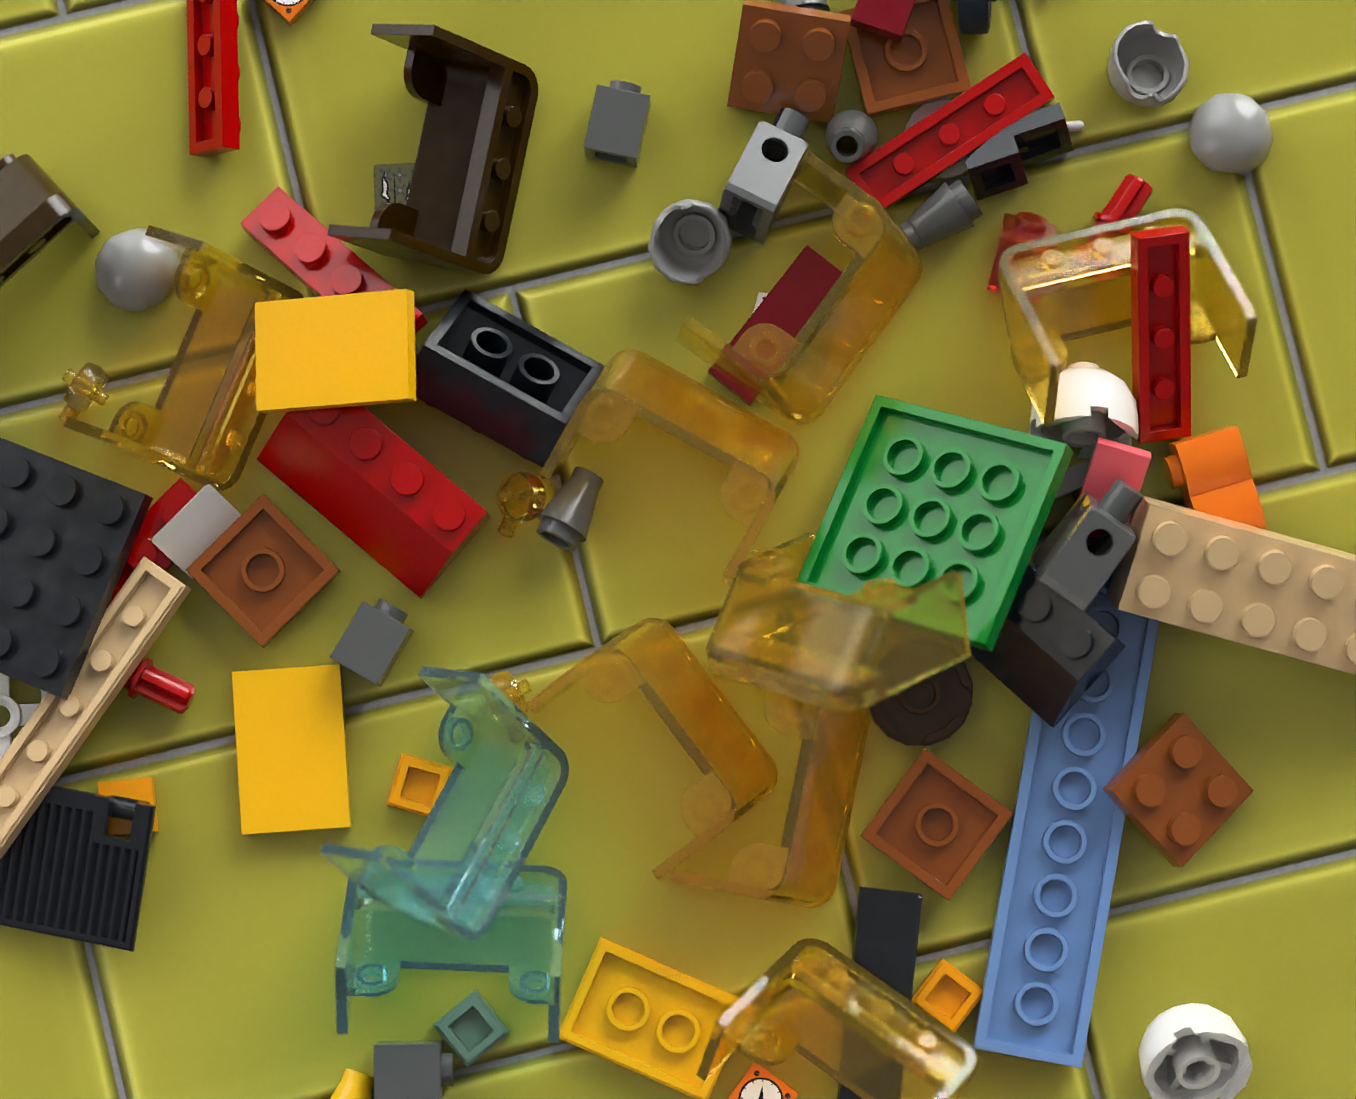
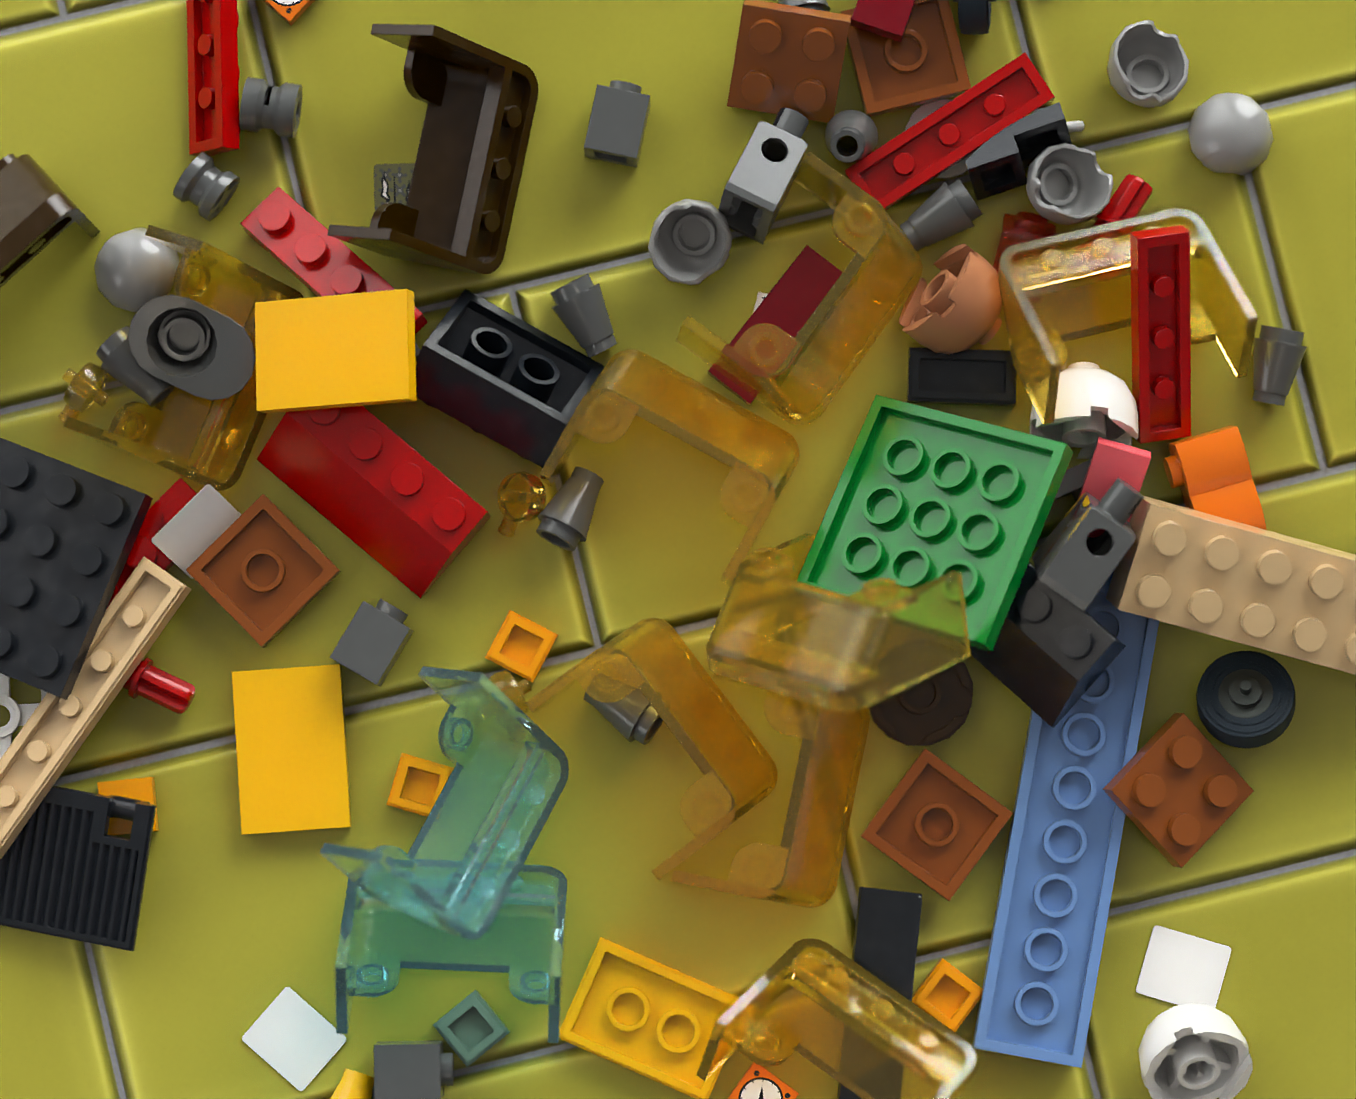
none -> dark grey cone [96,326,175,407]
none -> dark grey piece [128,294,256,400]
none -> dark grey wheel [173,152,240,221]
none -> dark grey wheel [239,77,303,138]
none -> white sticker [242,987,347,1091]
none -> light orange tile [485,610,558,683]
none -> dark grey cone [550,274,618,358]
none -> dark grey cone [584,673,668,745]
none -> nougat cylinder [899,244,1003,354]
none -> black tile [907,347,1017,406]
none -> light grey hair [1026,143,1114,226]
none -> white sticker [1136,925,1231,1008]
none -> black wheel [1196,651,1296,748]
none -> dark grey cone [1252,325,1307,406]

